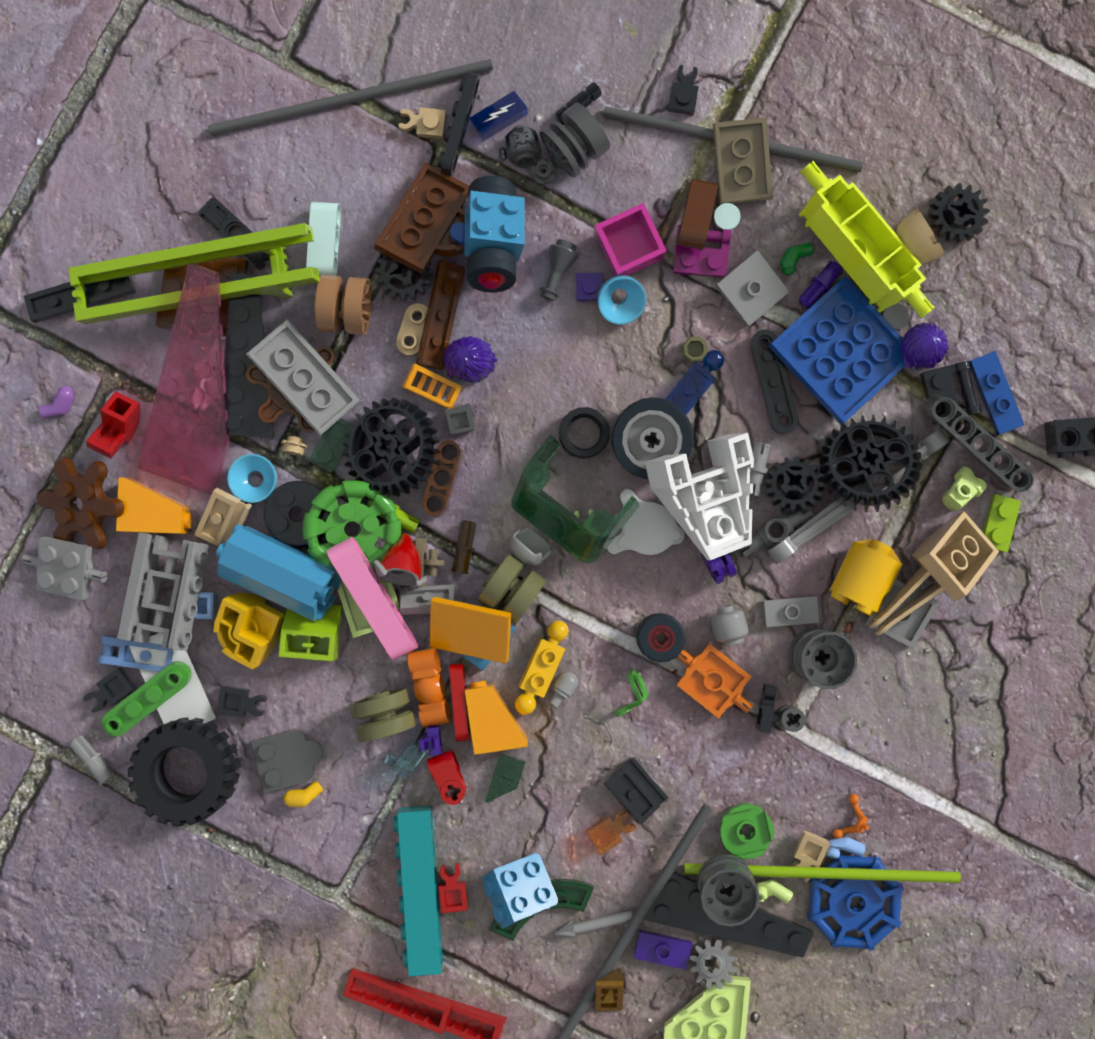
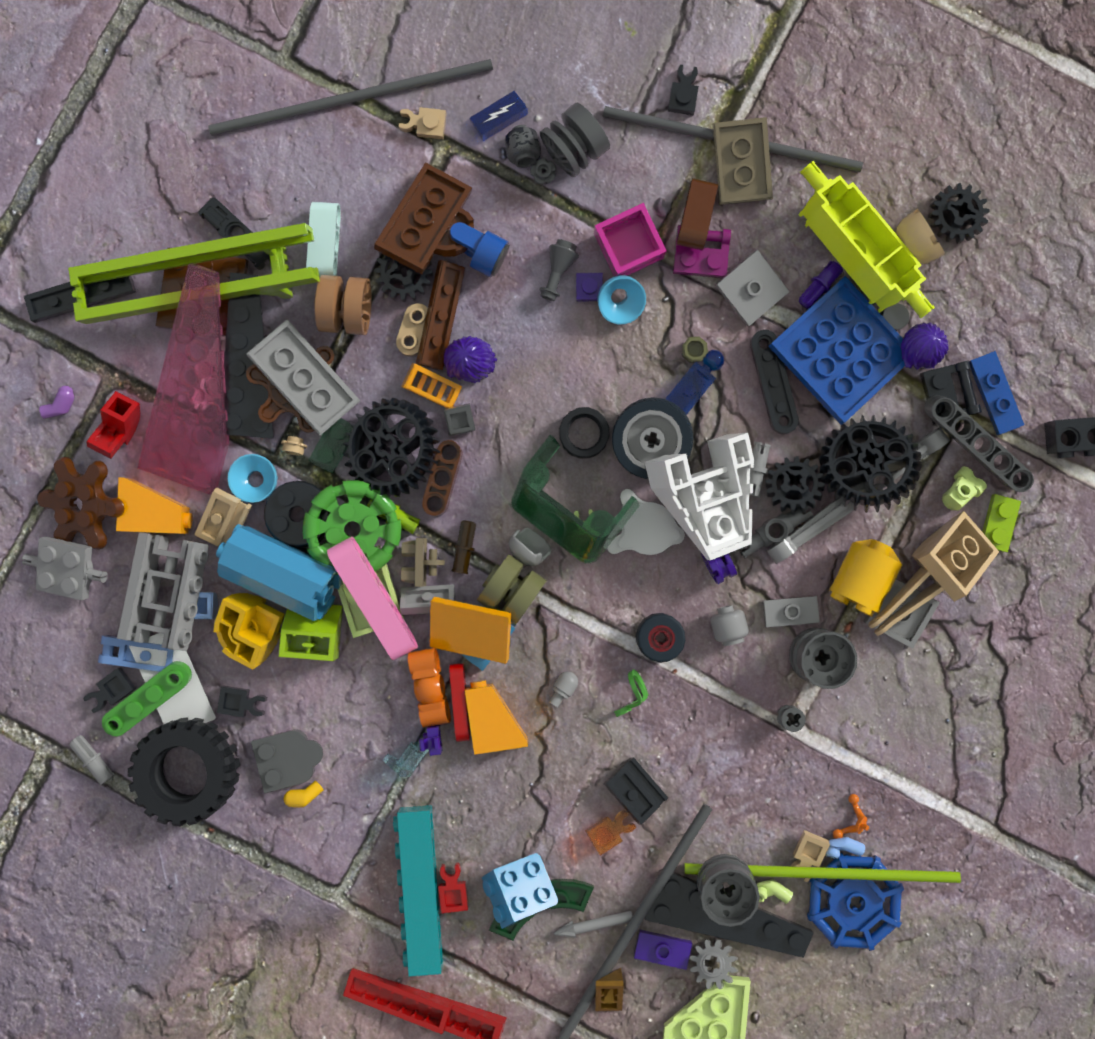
olive wheel [349,688,417,742] -> none
red hat [374,533,427,589] -> none
red piece [427,749,467,805] -> none
black plate [437,71,480,176] -> none
brick [464,176,525,293] -> none
clear green tile [485,753,526,803] -> none
yellow plate [515,620,569,715] -> none
black axle [555,82,602,125] -> none
orange plate [676,642,753,719] -> none
light aqua tile [713,203,741,231] -> none
bright green plate [719,803,774,859] -> none
black plate [755,683,778,733] -> none
green arm [779,242,813,275] -> none

